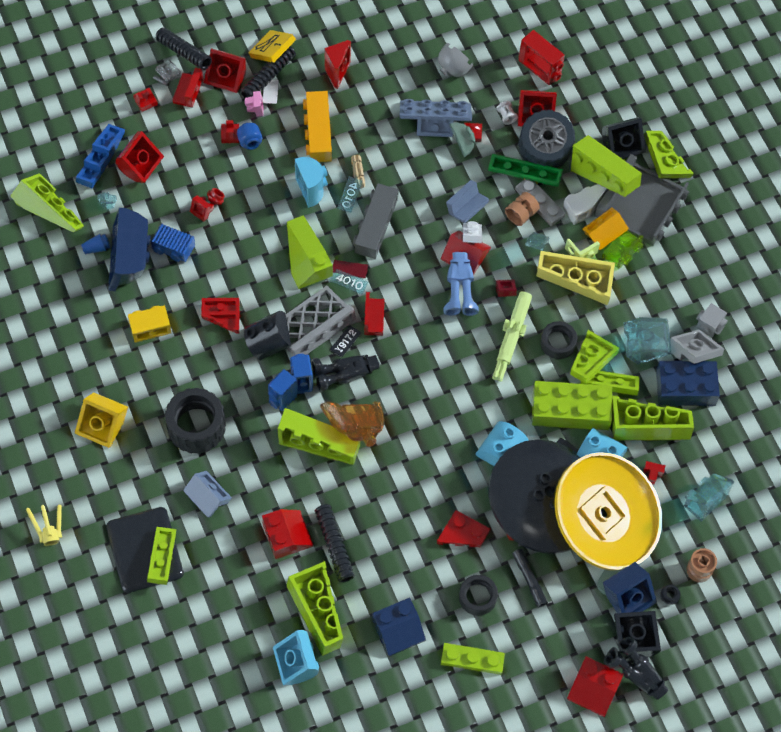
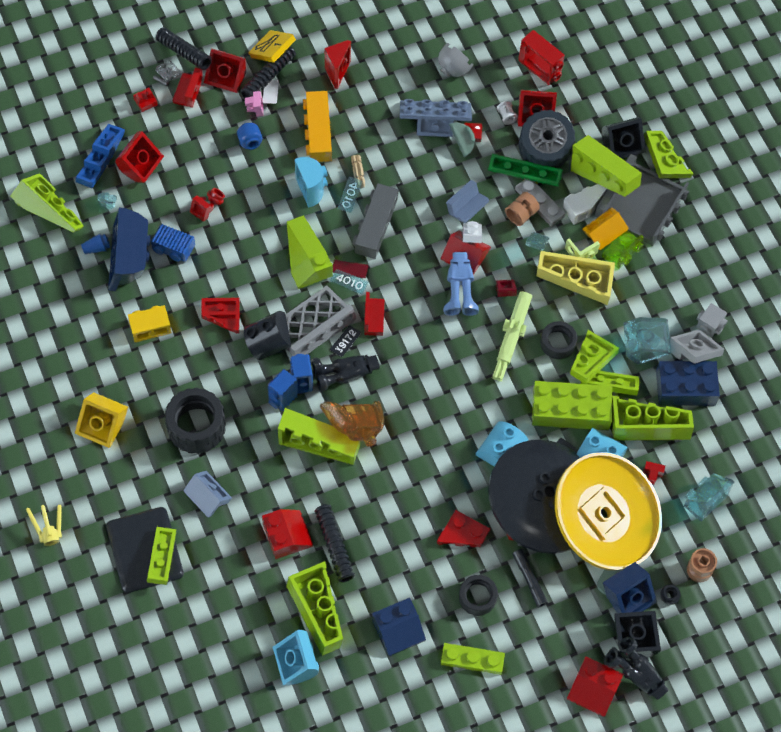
red tile [221,120,239,143] -> none

